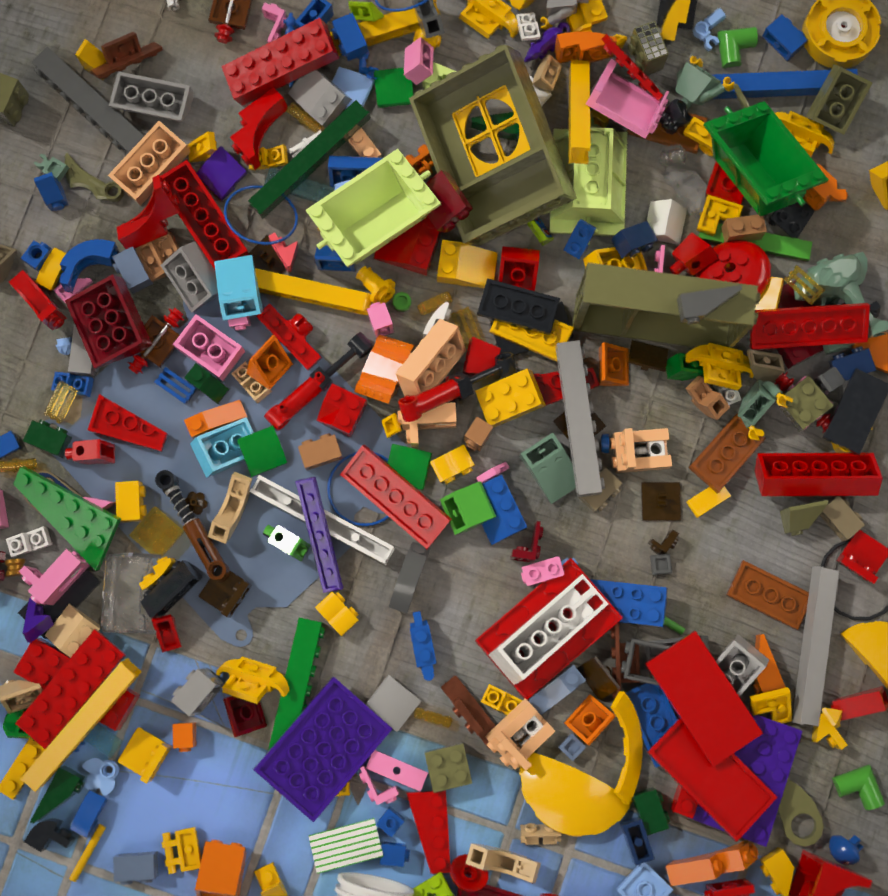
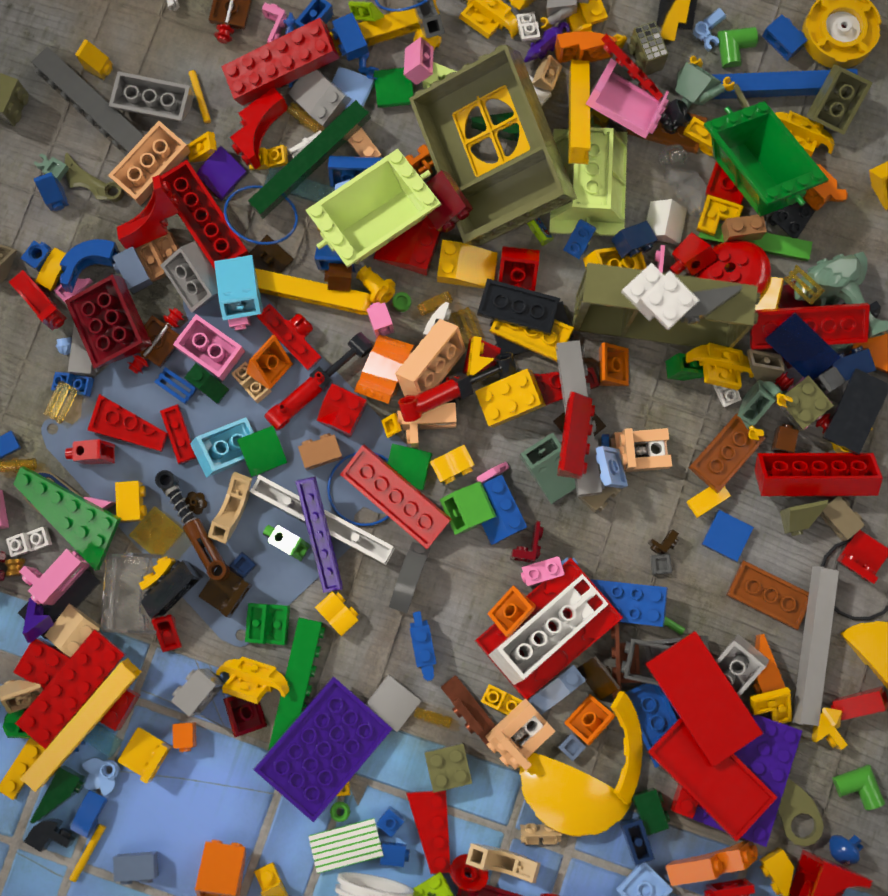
dark green brick [23,419,72,458] -> none
copper bracket [91,32,163,79] -> none
yellow plate [161,827,201,874] -> none
orange slope [184,400,248,439] -> none
coral slope [268,233,299,273] -> none
bright pink bracket [359,765,399,805] -> none
bright pink tile [366,750,428,792] -> none
medium nougat brick [464,417,493,452] -> none
dark brown piece [628,340,668,372] -> none
dark brown piece [641,482,681,521] -> none
medium nougat brick [685,376,730,420] -> none
none -> red tile [160,404,197,465]
none -> yellow bar [188,70,211,124]
none -> dark blue tile [229,552,257,579]
none -> green slope [245,603,290,645]
none -> reddish brown brick [324,263,352,292]
none -> bright green plate [330,801,350,822]
none -> yellow slope [467,336,494,377]
none -> orange slope [487,585,536,638]
none -> red slope [557,391,595,479]
none -> light blue plate [596,446,628,488]
none -> white bracket [621,263,699,330]
none -> blue tile [701,510,754,562]
none -> clear blue piece [764,312,840,380]
none -> reddish brown brick [771,424,799,453]

